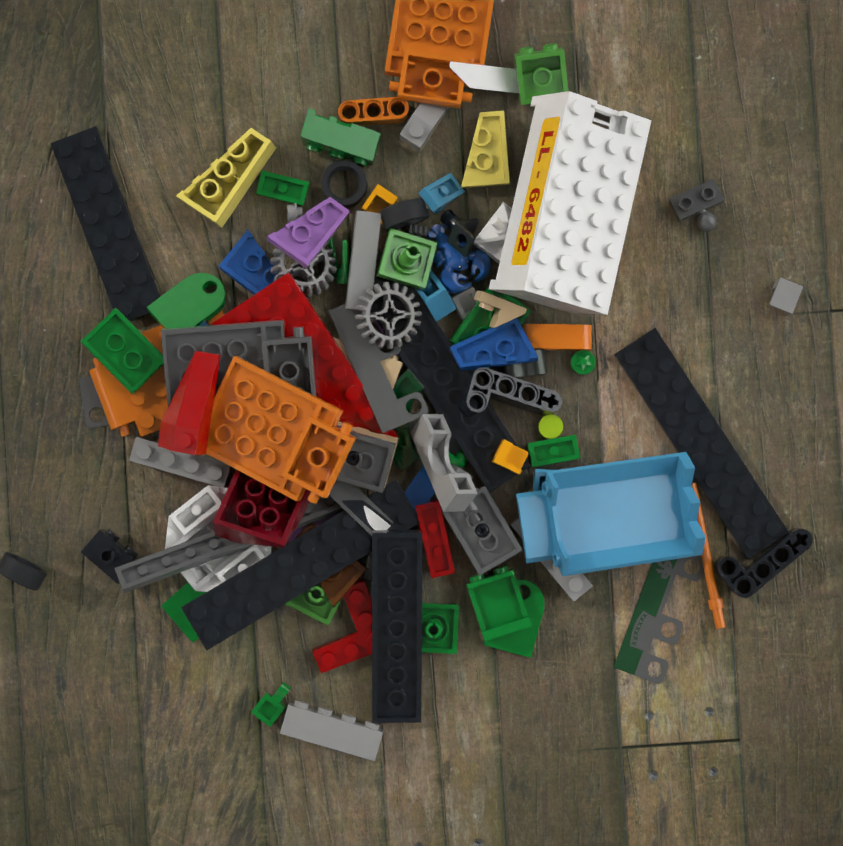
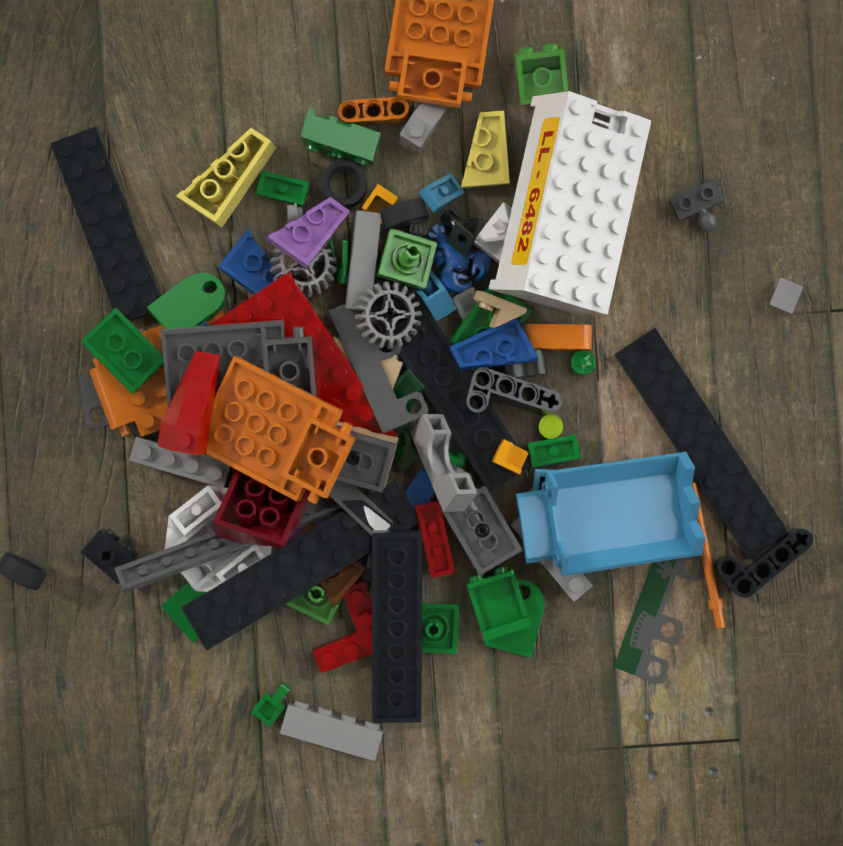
white sticker [450,62,519,93] -> none

